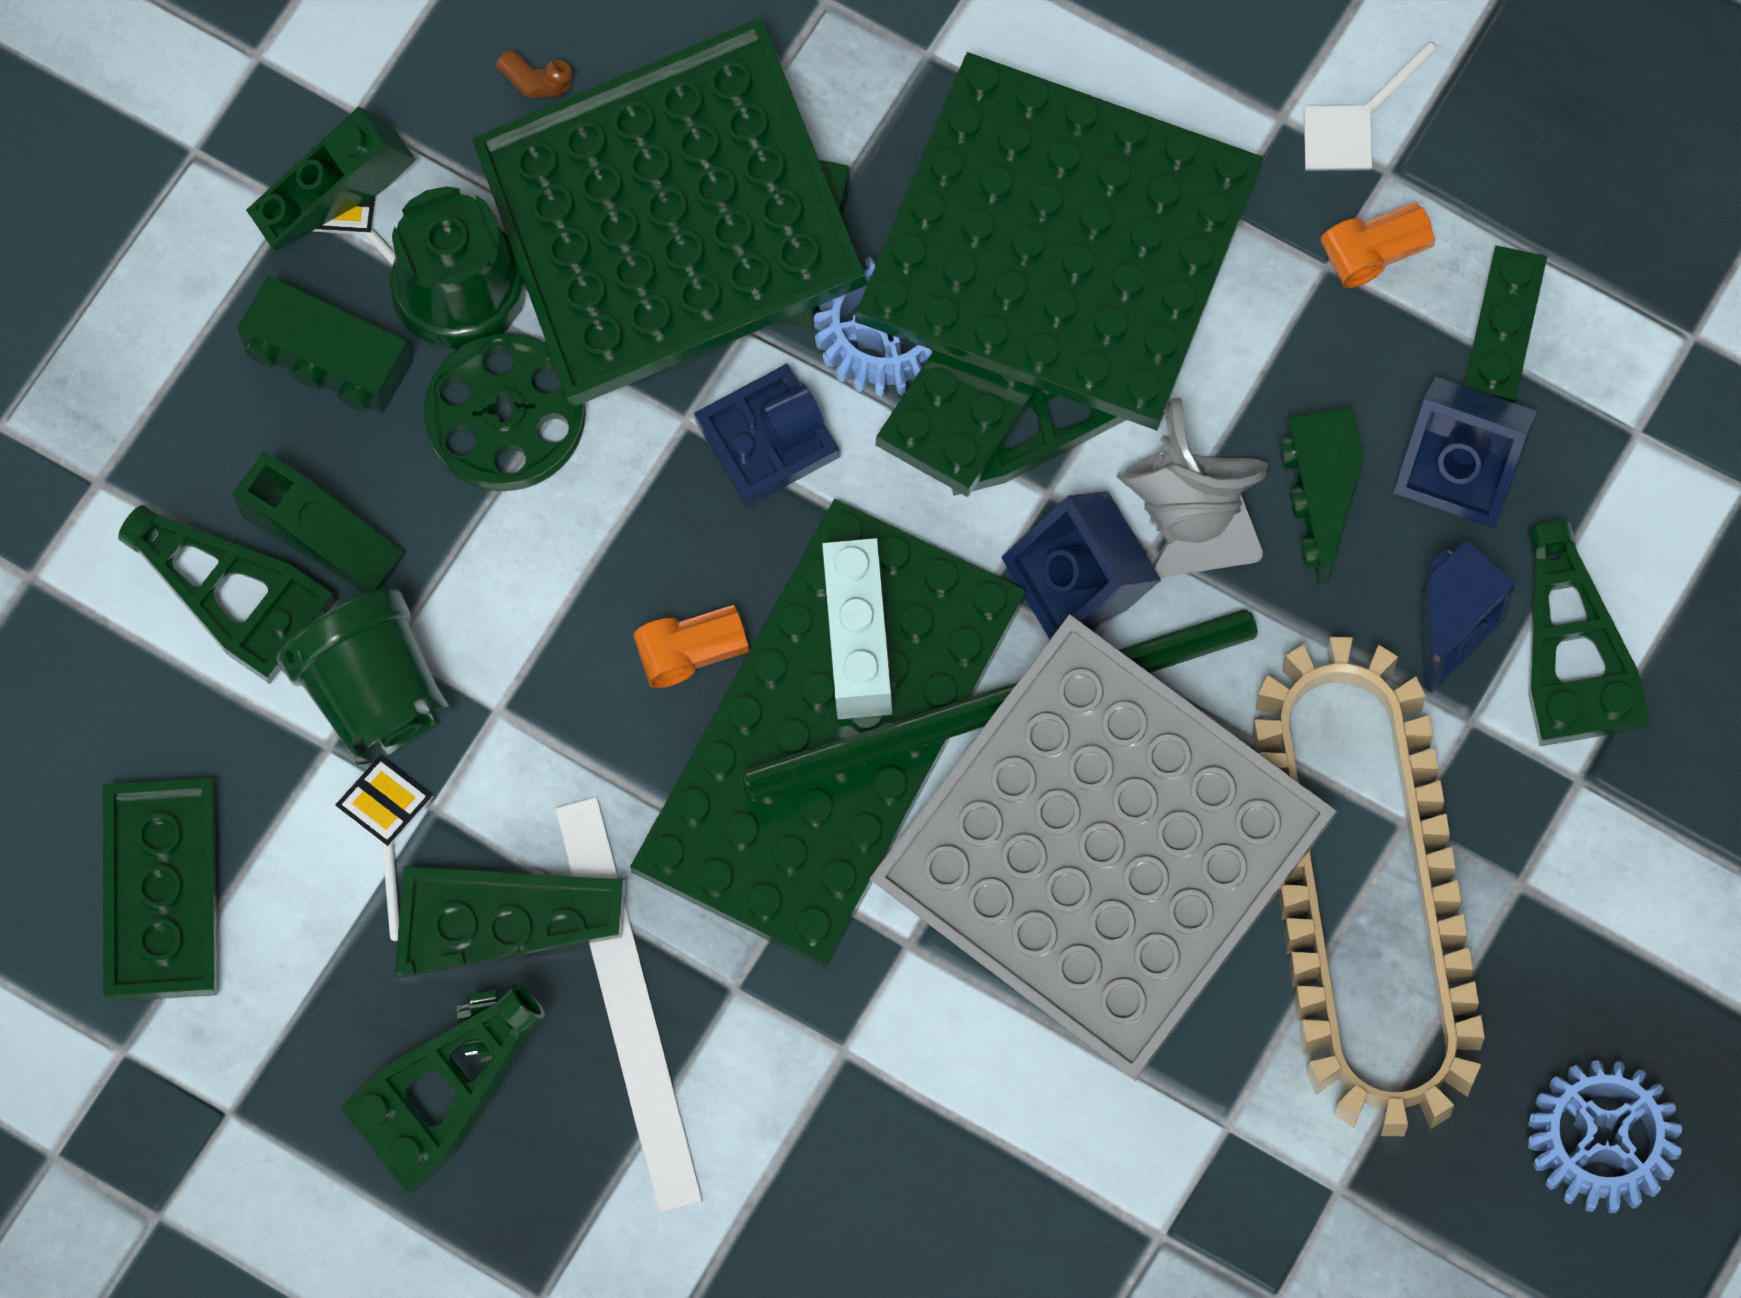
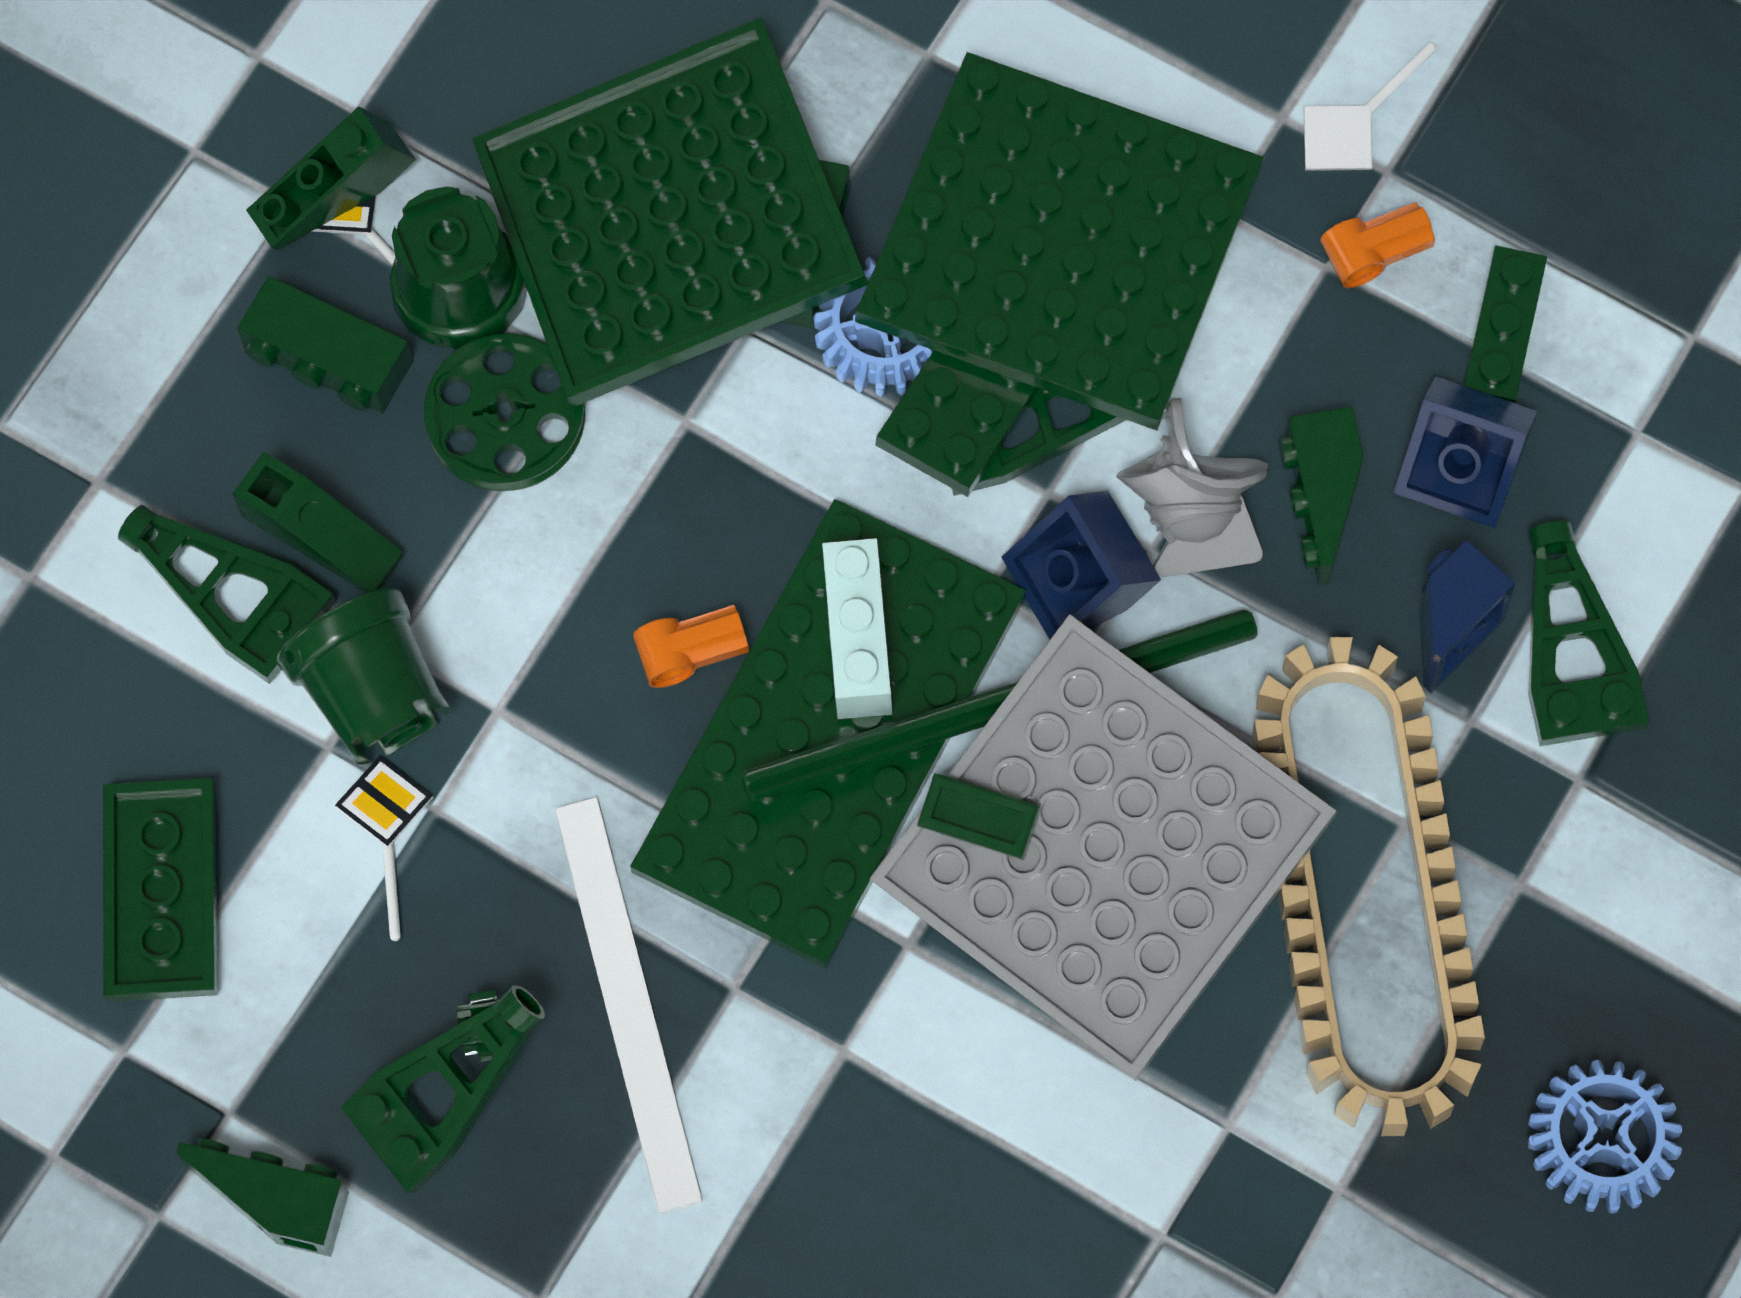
dark green wing [394,866,626,979] -> none
dark orange arm [496,49,573,98] -> none
dark blue plate [694,364,840,507] -> none
none -> dark green slope [176,1139,349,1257]
none -> dark green tile [917,773,1041,861]

